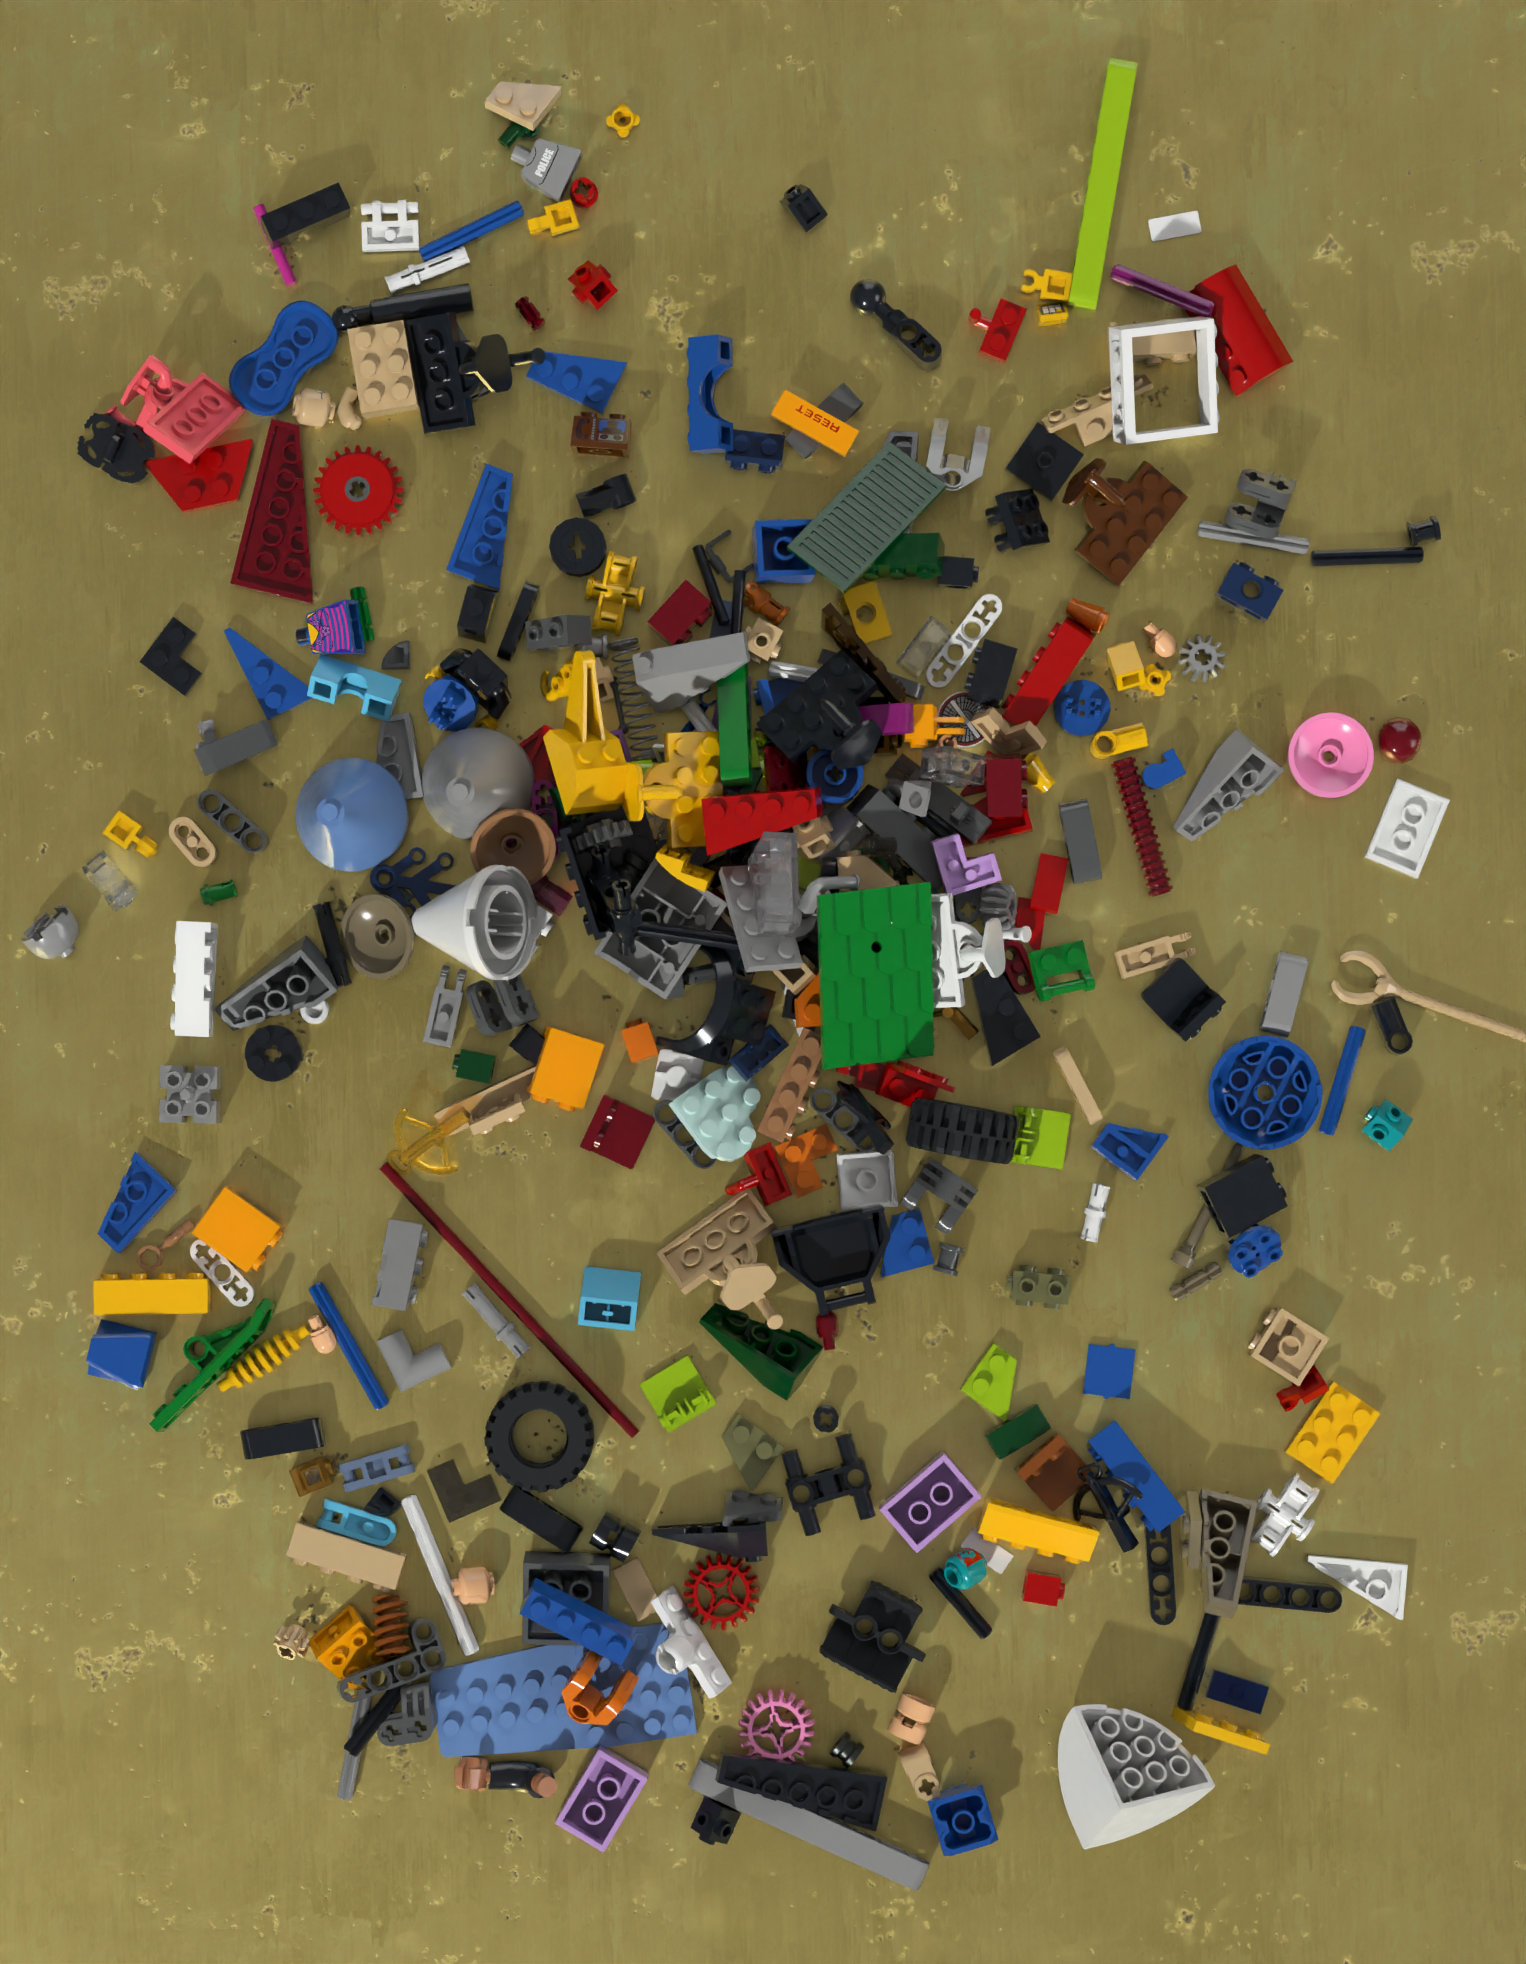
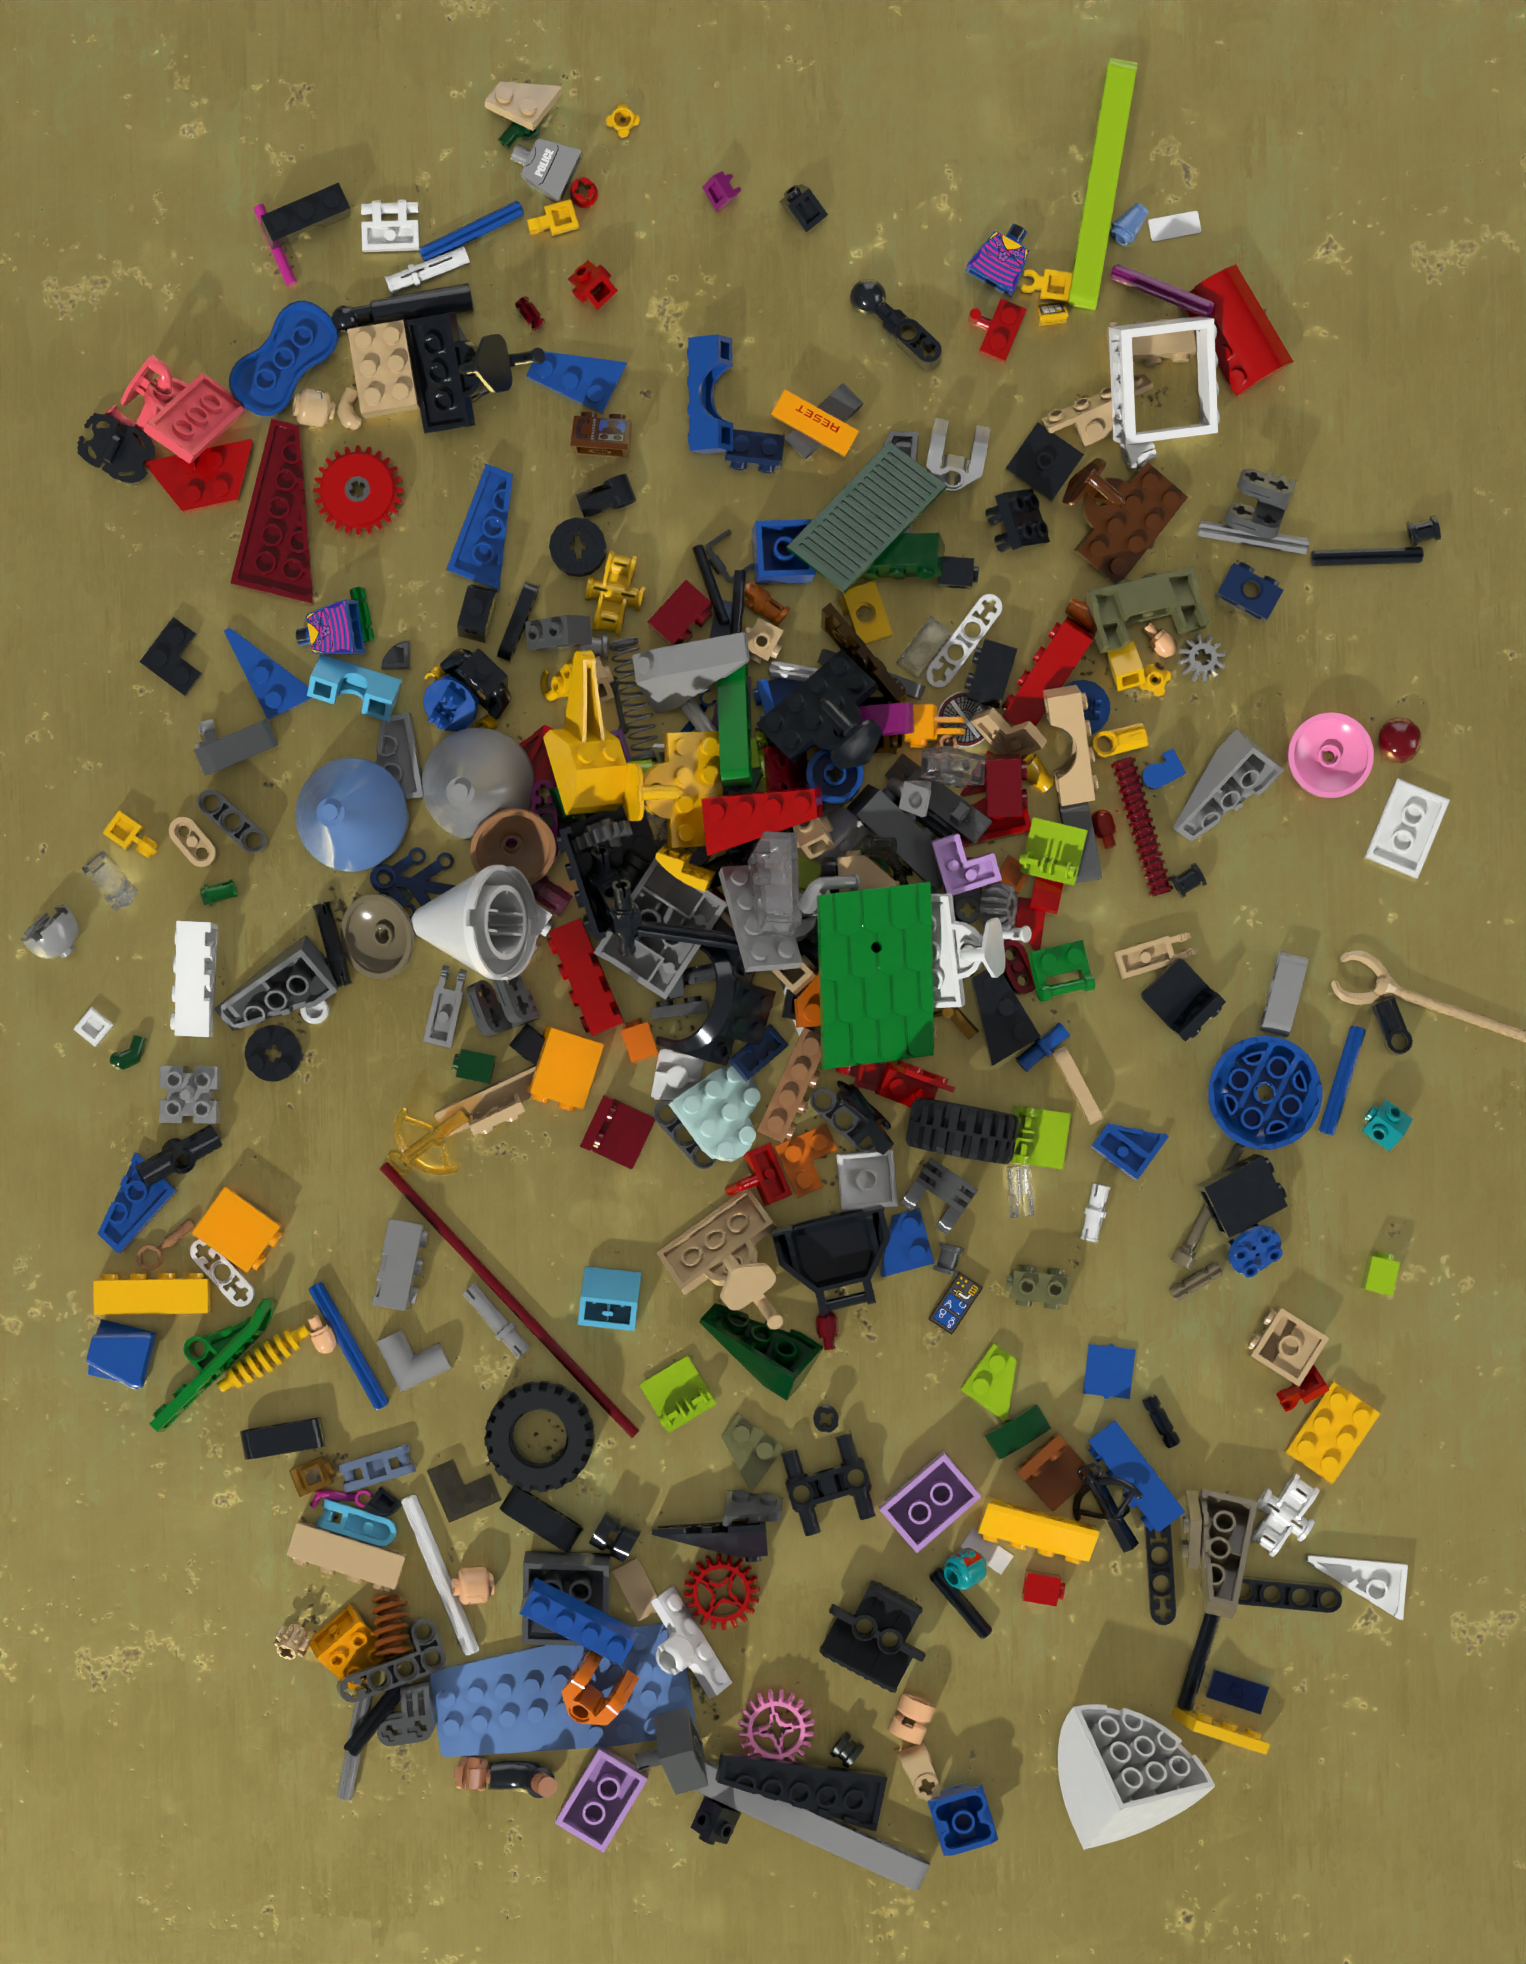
none -> white tile [74,1007,114,1047]
none -> dark green arm [110,1035,147,1070]
none -> black piece [135,1124,222,1188]
none -> dark pink piece [310,1489,373,1508]
none -> red wedge [547,918,625,1036]
none -> dark grey brick [635,1707,708,1795]
none -> flat silver plate [651,996,709,1020]
none -> magenta tile [702,171,741,211]
none -> tile [928,1272,983,1335]
none -> torso [965,224,1030,298]
none -> orange plate [997,855,1029,894]
none -> clear hinge [1006,1165,1035,1218]
none -> blue pin [1015,1022,1070,1072]
none -> lime hinge [1019,817,1088,886]
none -> tan arch [1043,685,1099,806]
none -> olive bracket [1084,567,1209,654]
none -> clear red cylinder [1091,809,1116,849]
none -> medium blue cone [1109,203,1149,246]
none -> white bush [1120,441,1156,470]
none -> black axle [1143,1394,1180,1448]
none -> black bush [1170,863,1207,898]
none -> lime brick [1361,1251,1400,1296]

